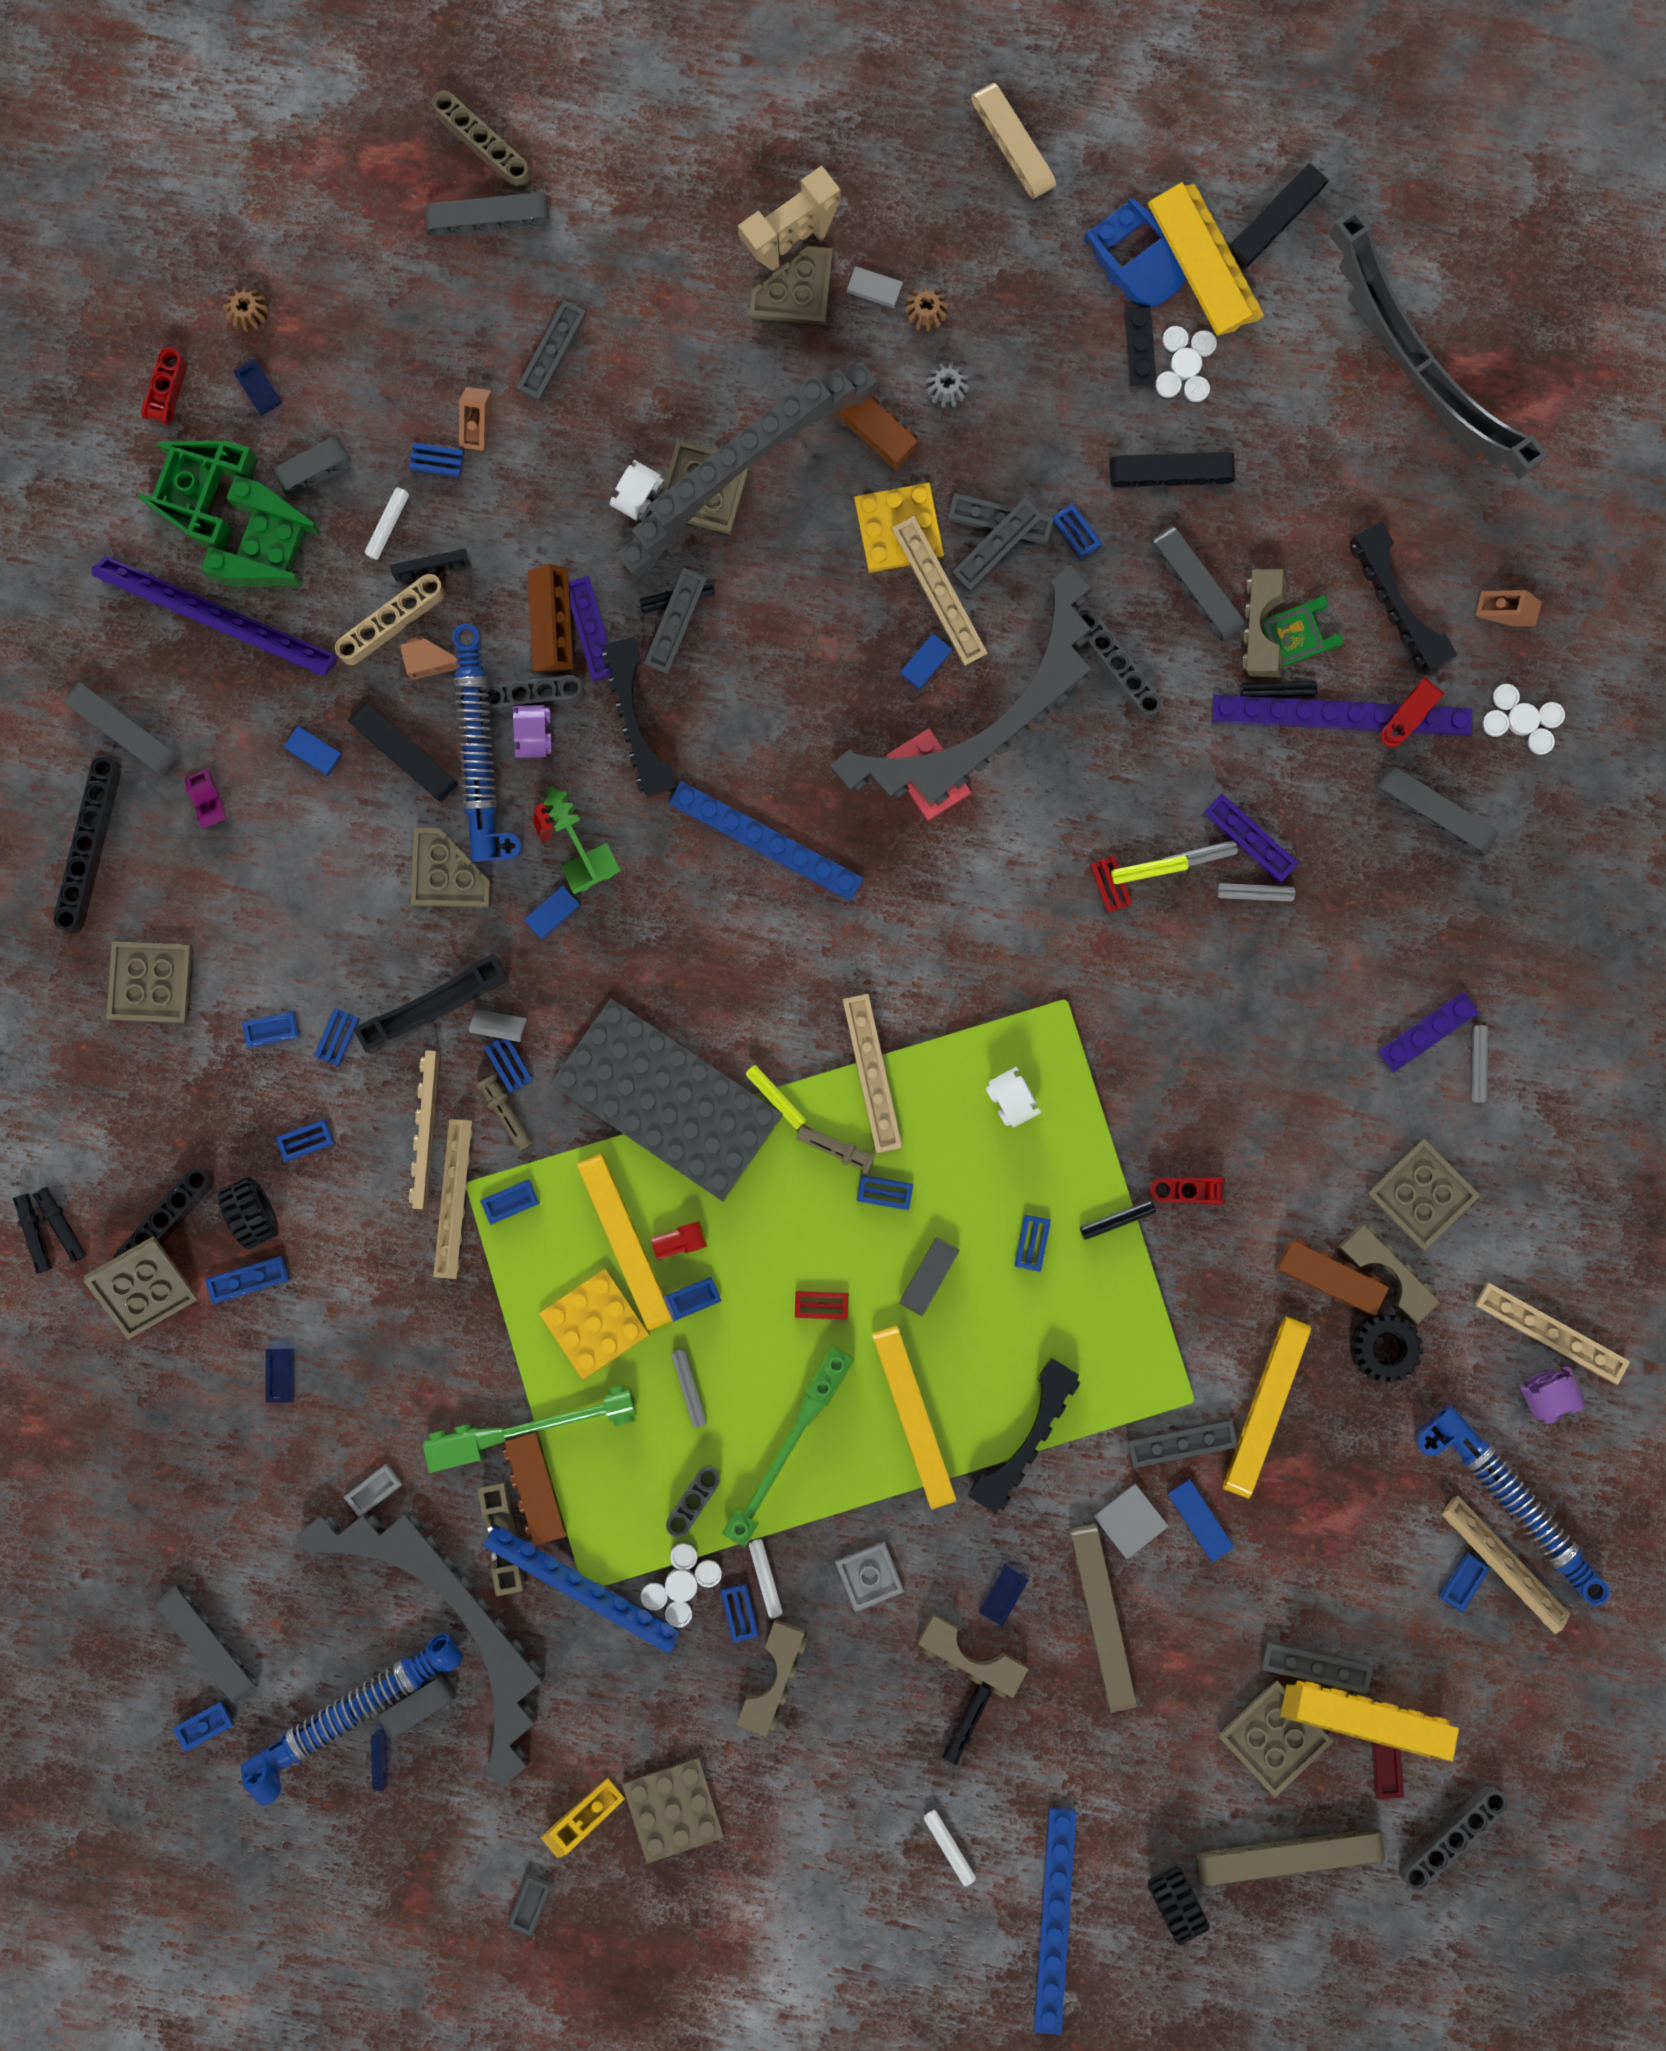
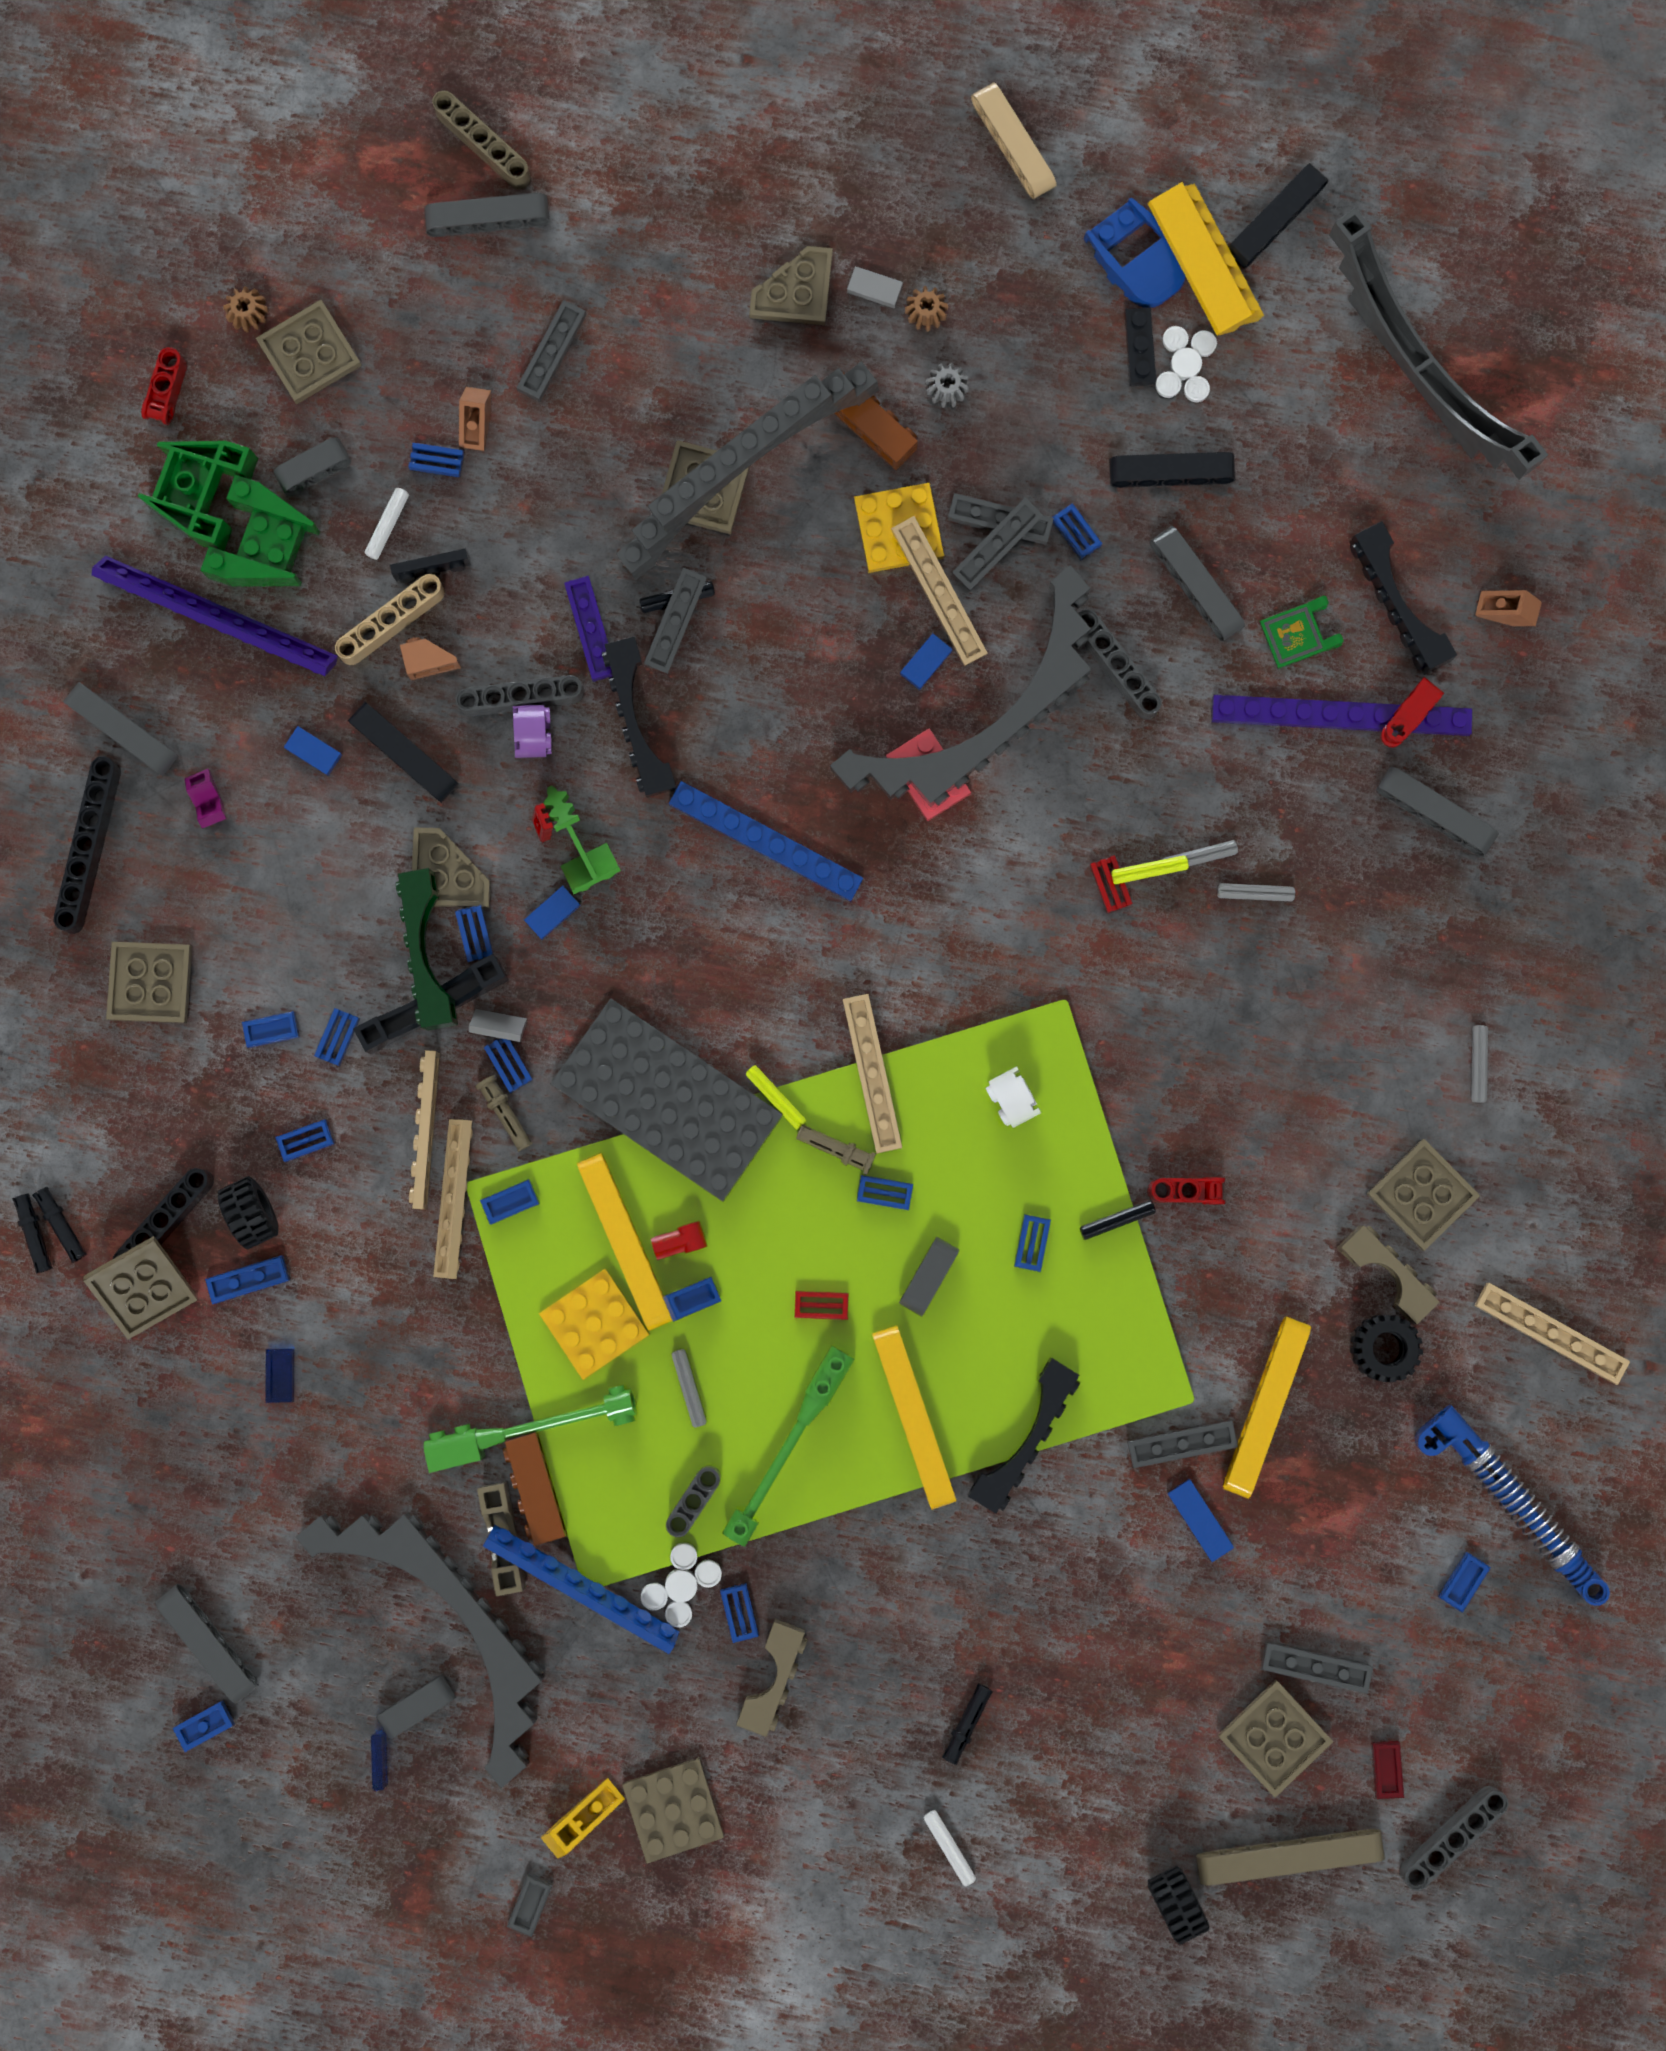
clear blue tile [233,359,282,416] -> none
blue piece [241,1633,463,1806] -> none
light grey tile [344,1463,403,1518] -> none
blue piece [452,624,524,861] -> none
dark orange brick [528,564,573,675] -> none
white brick [609,460,664,521] -> none
tan wedge [738,166,840,272] -> none
white axle [749,1539,783,1618] -> none
light grey tile [835,1541,904,1612] -> none
dark tan arch [917,1613,1028,1698] -> none
clear blue tile [979,1565,1029,1627] -> none
blue plate [1034,1807,1077,2035] -> none
dark tan beam [1069,1523,1137,1713] -> none
light grey tile [1093,1483,1169,1559] -> none
dark purple plate [1203,793,1299,883] -> none
black axle [1240,681,1317,697] -> none
dark tan arch [1243,569,1286,677] -> none
dark orange brick [1275,1238,1389,1316] -> none
yellow brick [1280,1681,1459,1761] -> none
dark purple plate [1377,992,1479,1073] -> none
tan plate [1442,1495,1571,1634] -> none
white piece [1482,684,1565,755] -> none
medium lavender brick [1520,1367,1585,1424] -> none
none -> dark tan plate [256,300,362,405]
none -> dark green arch [396,868,458,1031]
none -> blue tile [455,905,494,962]

